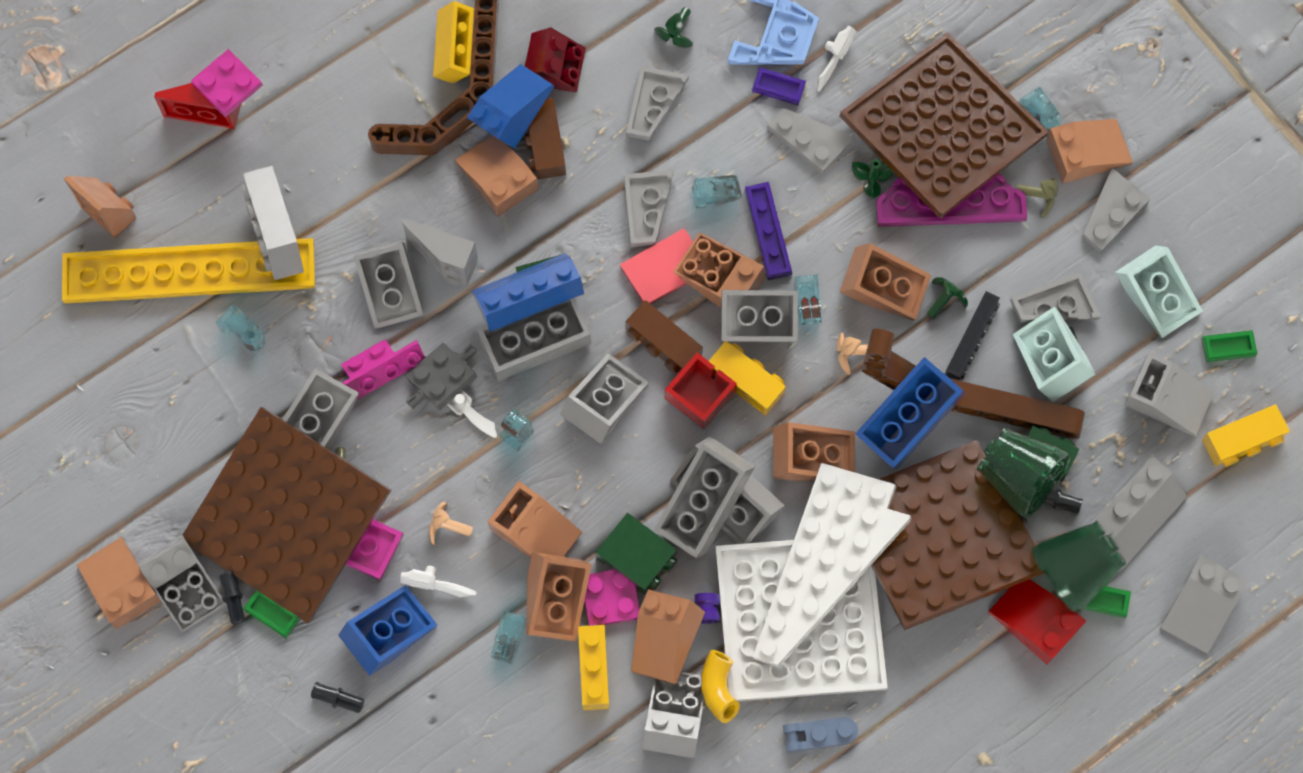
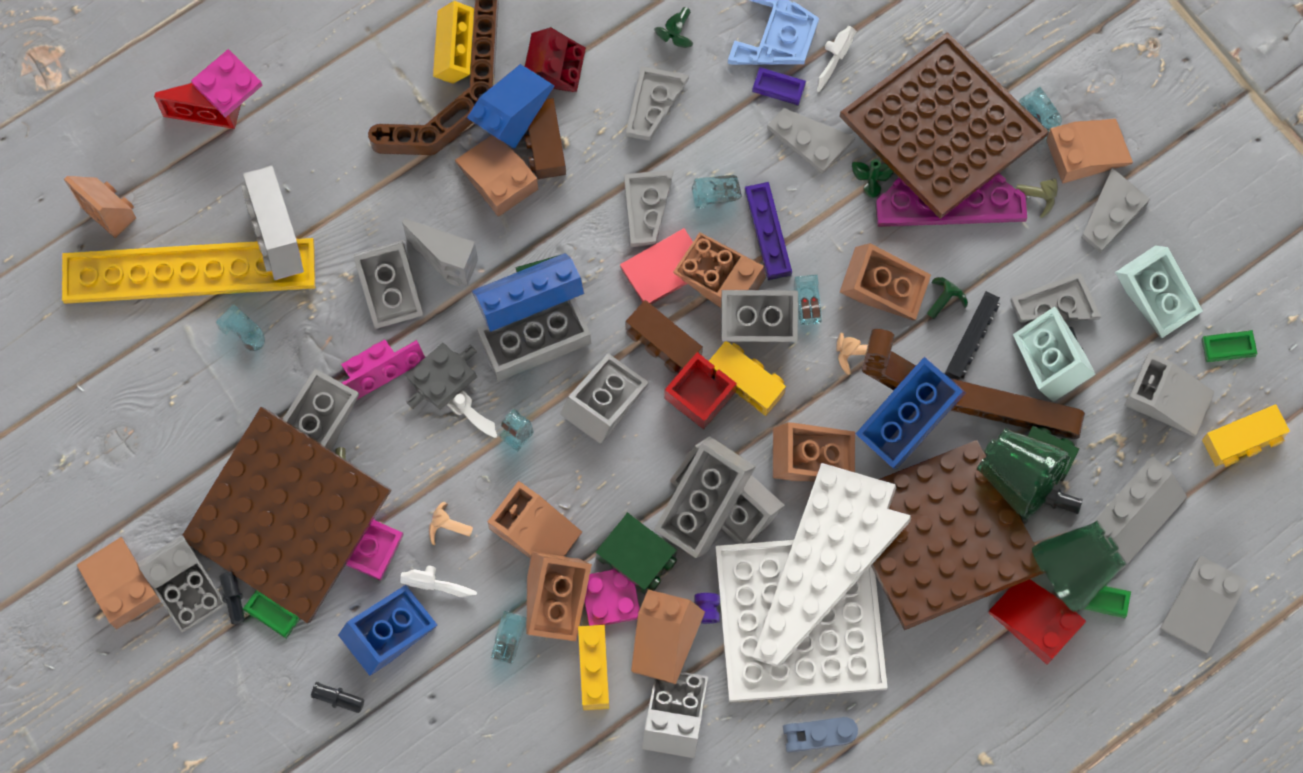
yellow cylinder [701,650,740,723] -> none

